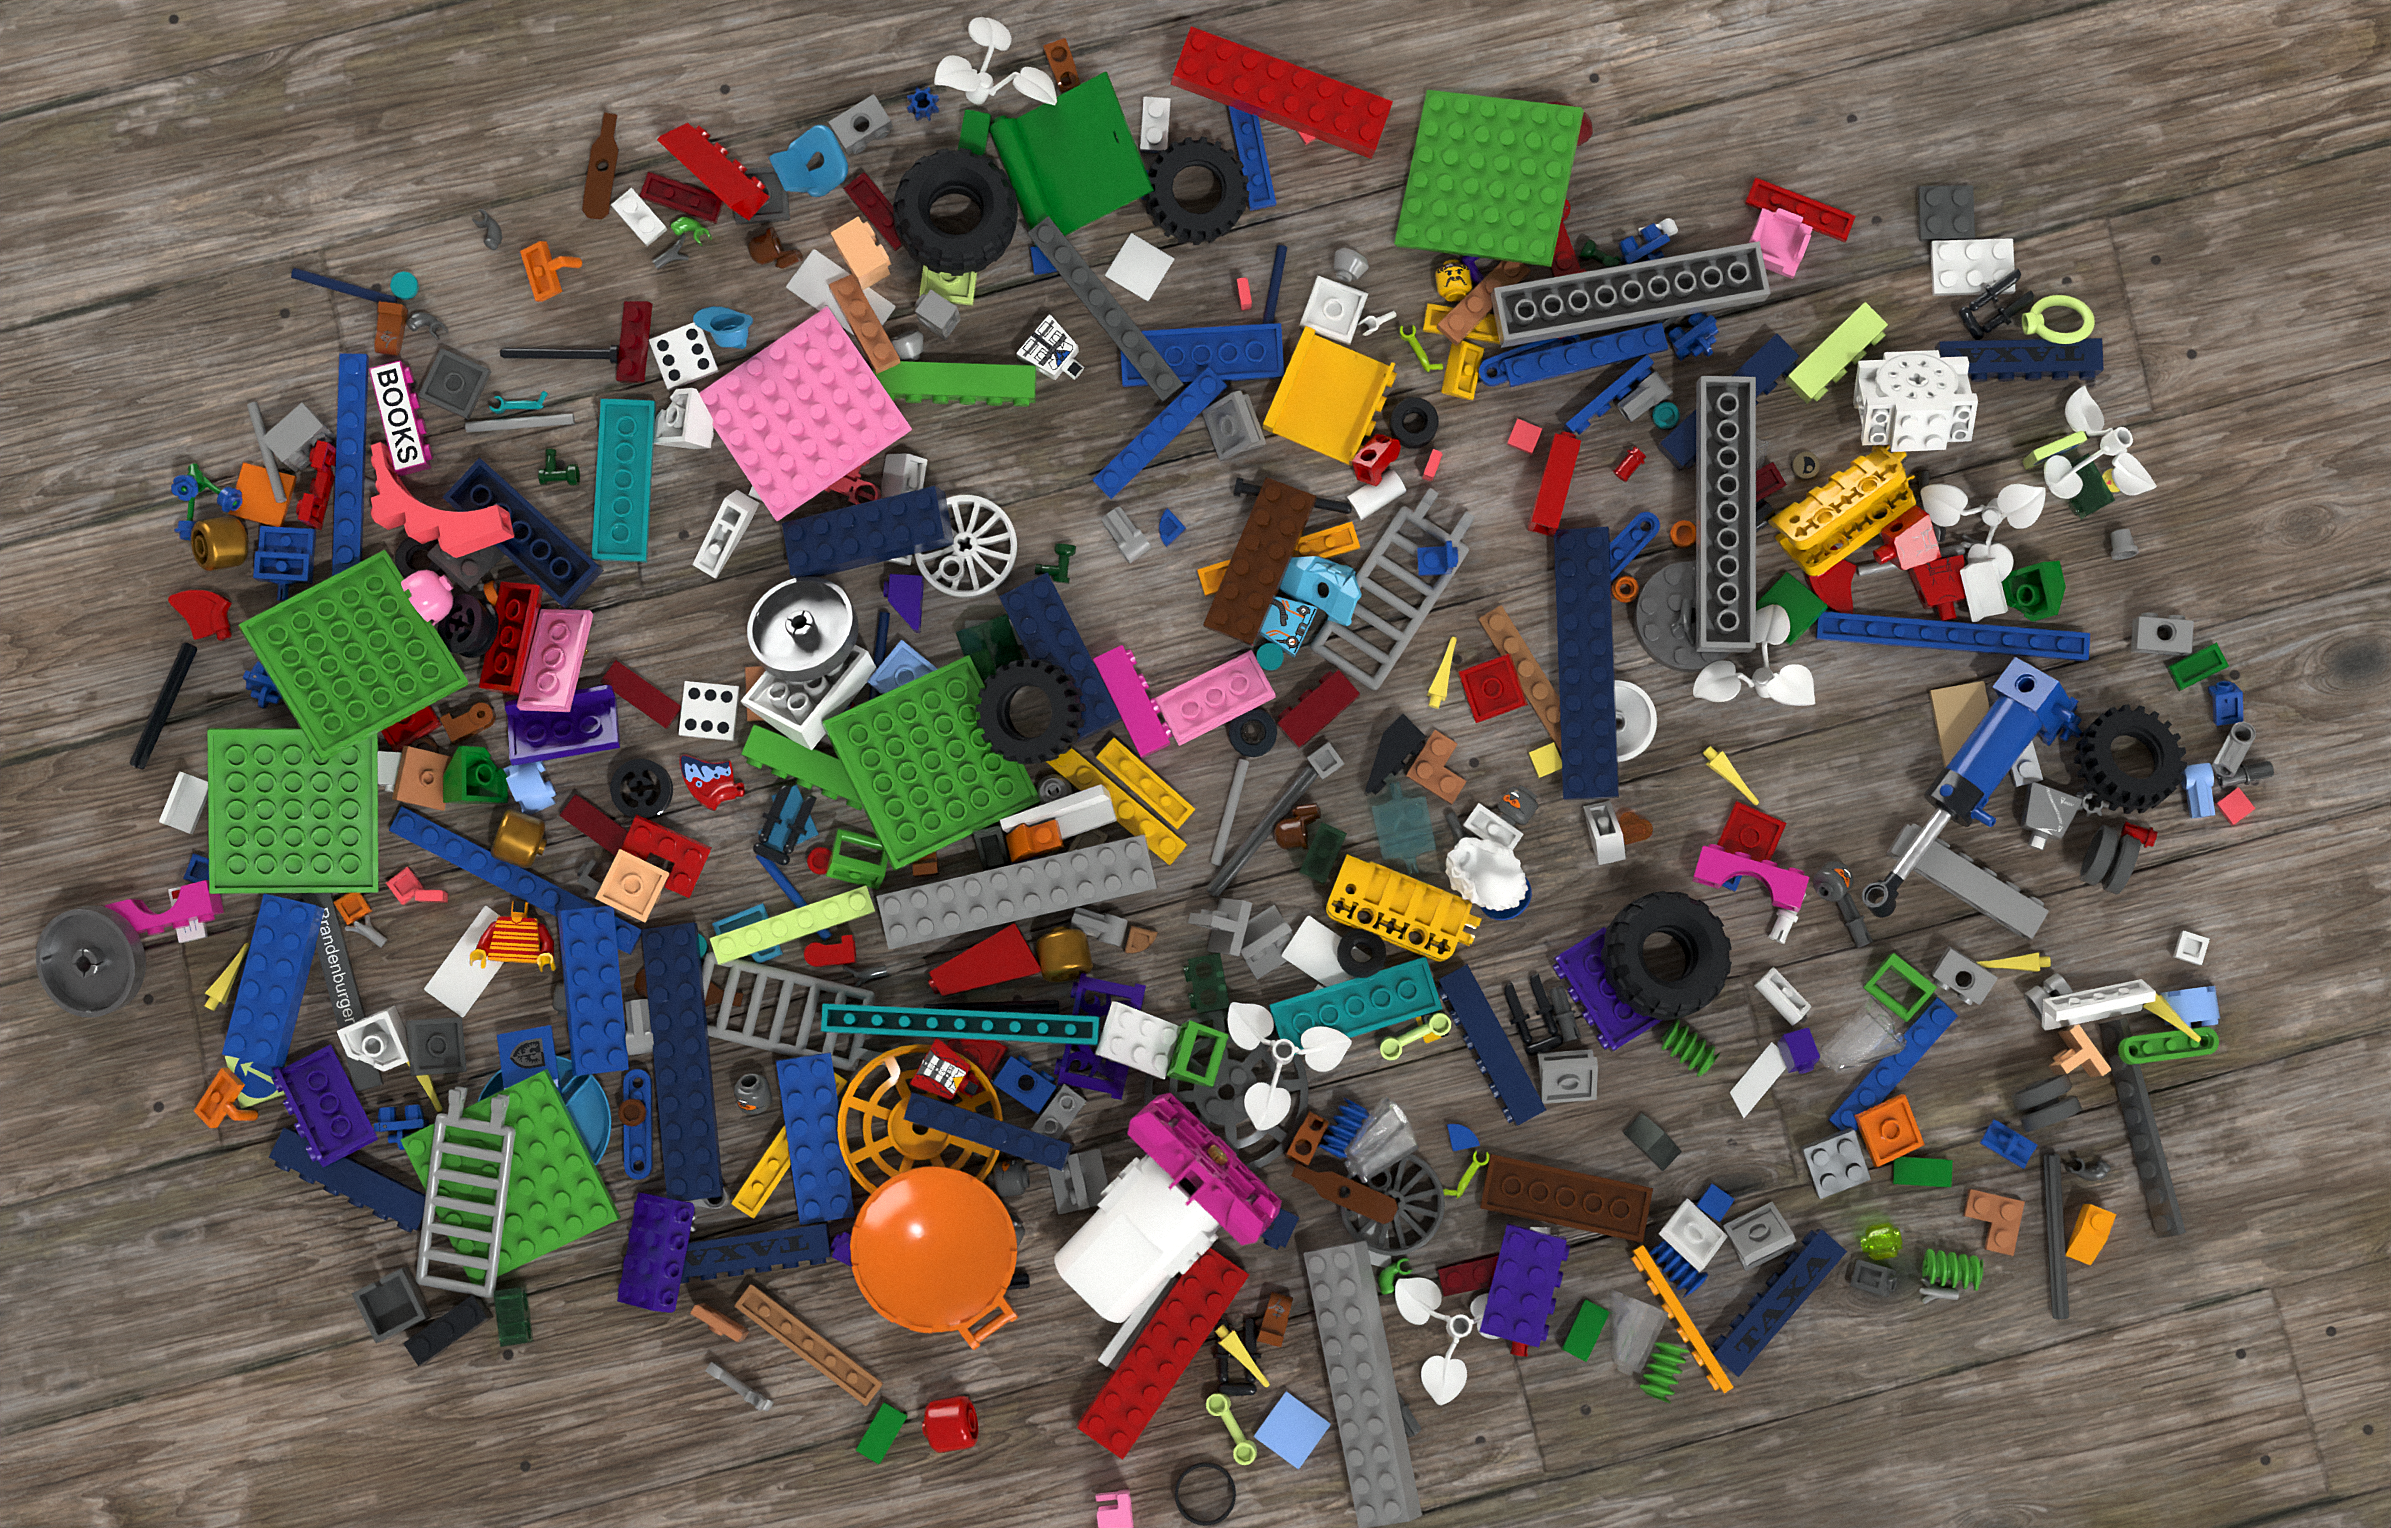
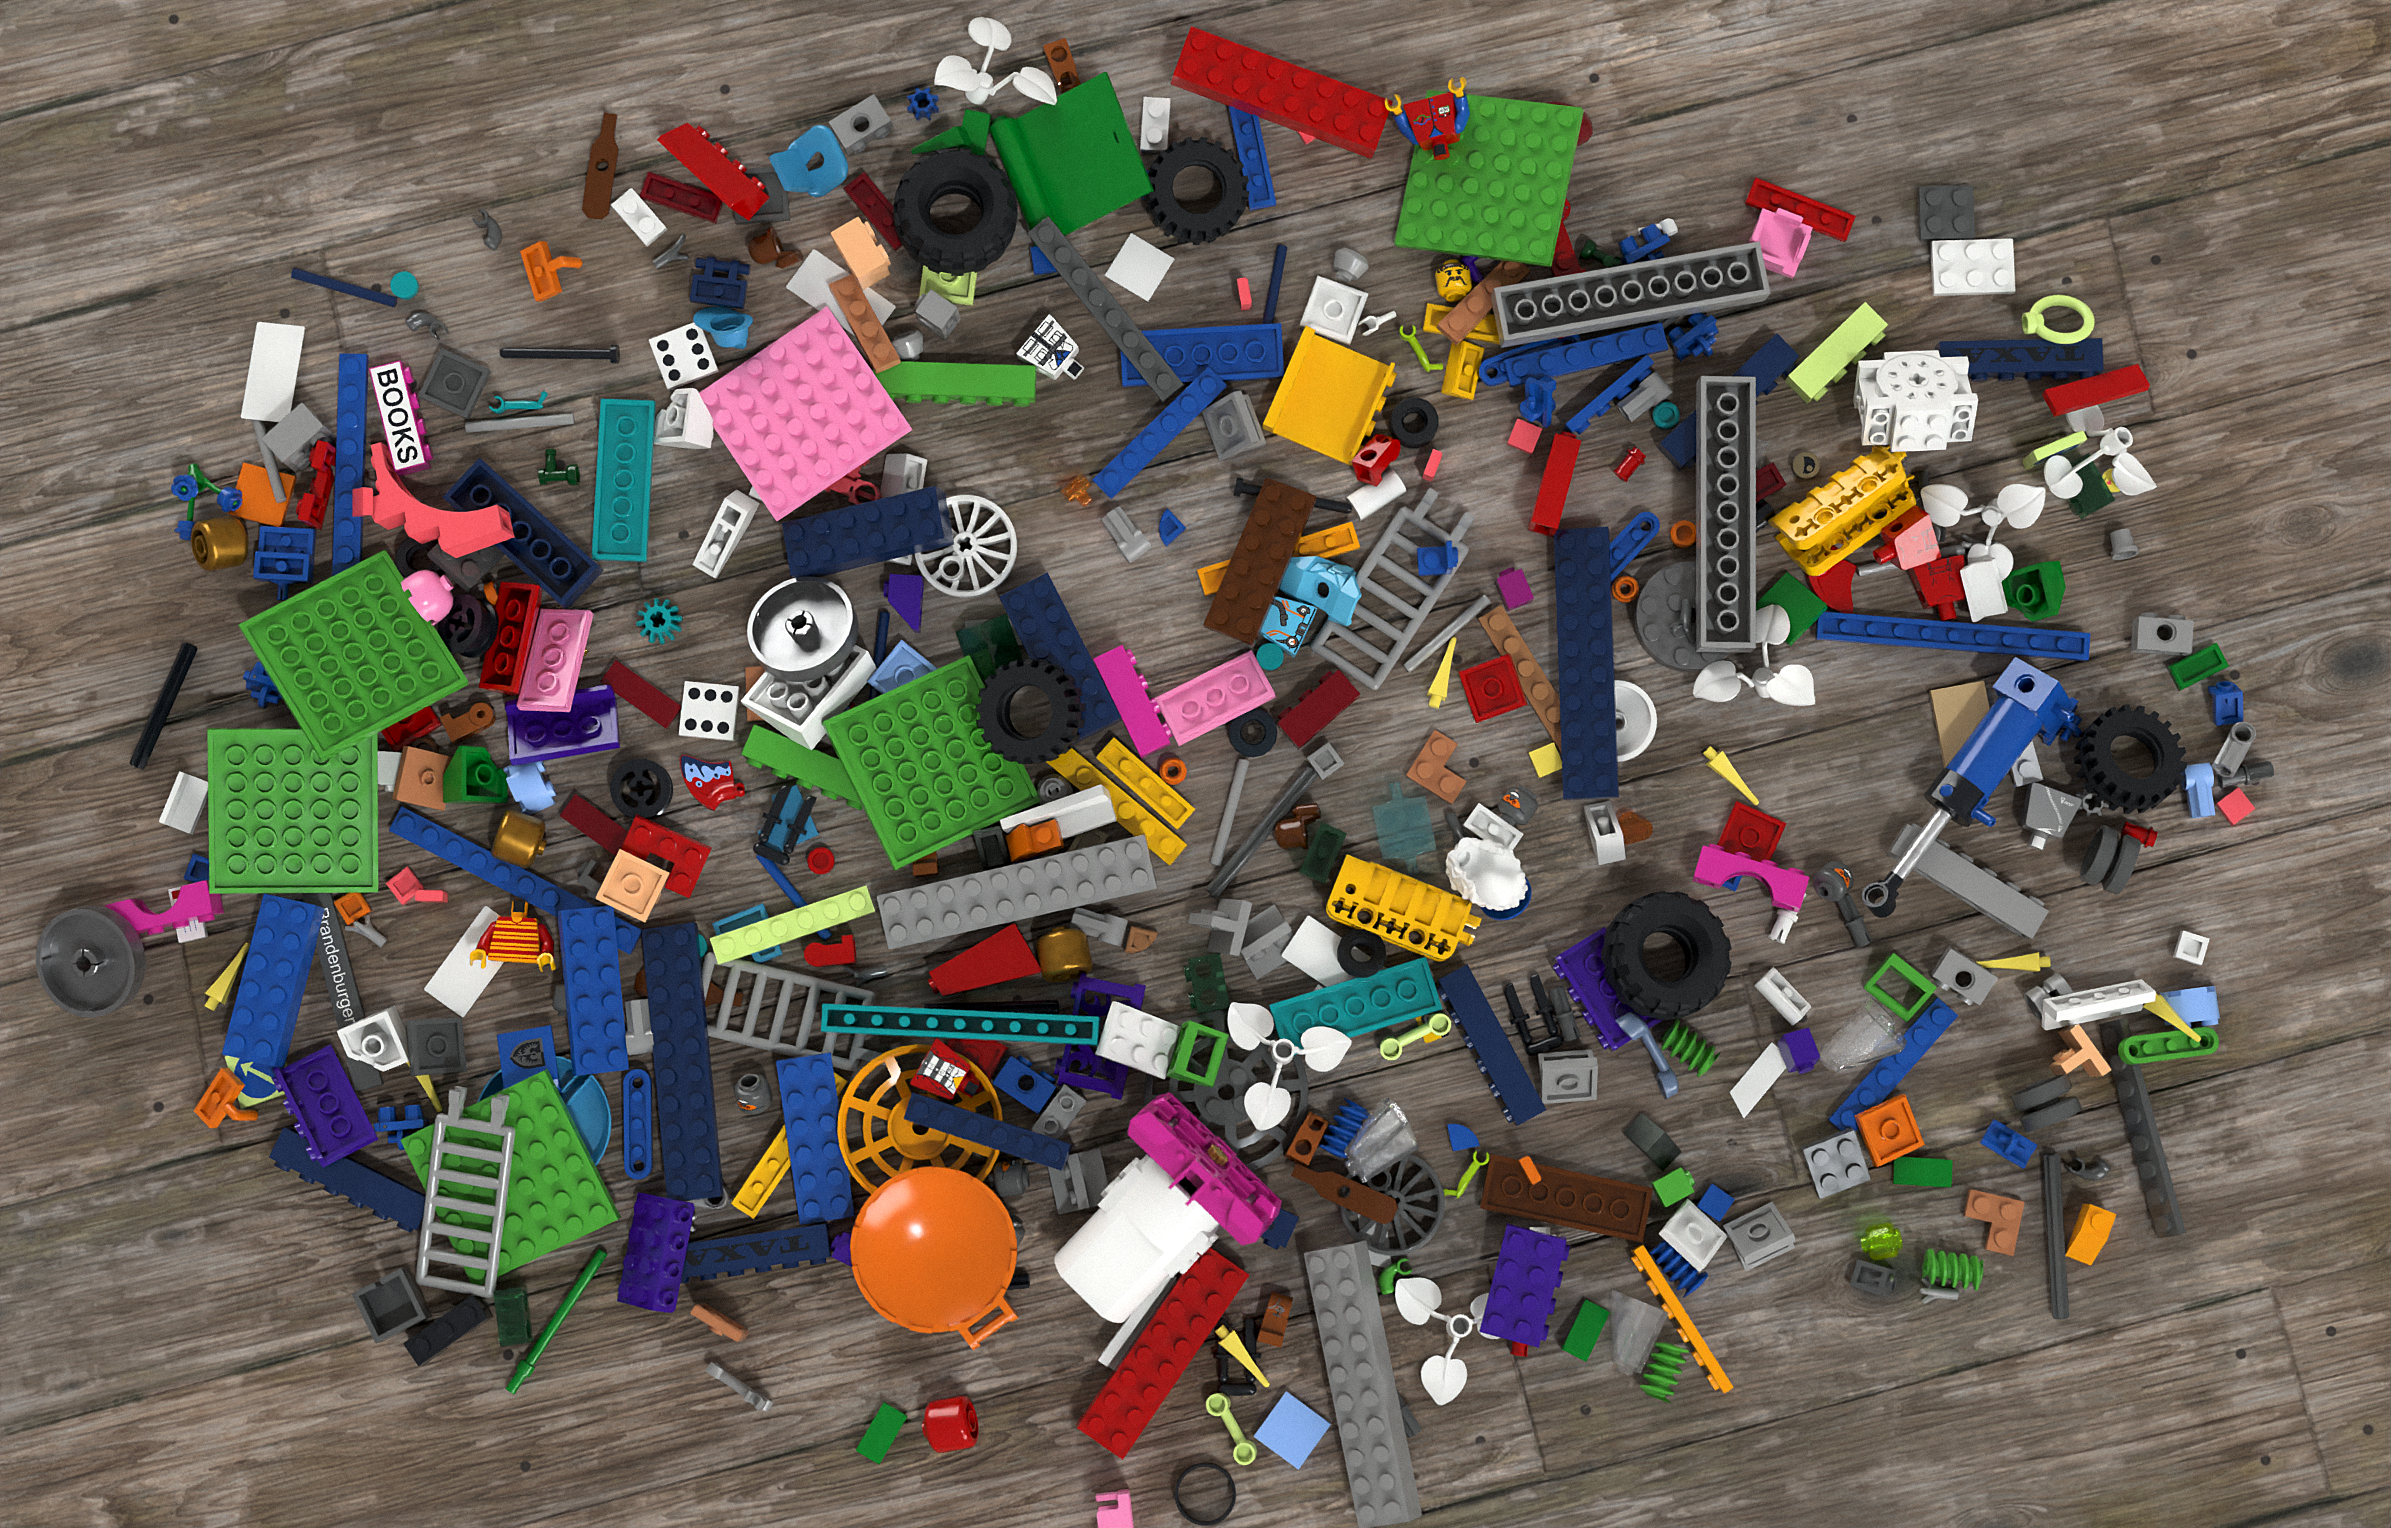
red arm [168,590,232,641] -> none
dark orange leg [374,301,408,356] -> none
dark red plate [616,301,653,383] -> none
reddish brown tile [618,1099,647,1126] -> none
bright green arm [670,217,712,246] -> none
medium nougat plate [734,1284,884,1406] -> none
bright green tile [826,828,888,890] -> none
dark green piece [1035,543,1076,584] -> none
black slope [1364,714,1426,796] -> none
dark red plate [1437,1256,1498,1297] -> none
dark blue brick [1711,1229,1847,1377] -> none
black piece [1959,268,2034,340] -> none
none -> white sticker [241,322,305,422]
none -> coral tile [352,487,373,517]
none -> green bar [505,1249,608,1394]
none -> teal gear [636,598,683,645]
none -> dark blue plate [690,256,751,310]
none -> green slope [911,126,972,154]
none -> clear orange tile [1060,475,1093,507]
none -> orange plate [1159,758,1187,785]
none -> torso [1385,77,1470,160]
none -> light grey bar [1403,595,1491,673]
none -> magenta brick [1495,567,1534,612]
none -> orange tile [1517,1156,1541,1185]
none -> blue hips [1520,375,1556,428]
none -> sand blue piece [1615,1012,1679,1100]
none -> bright green brick [1650,1167,1695,1208]
none -> red tile [2042,364,2150,417]

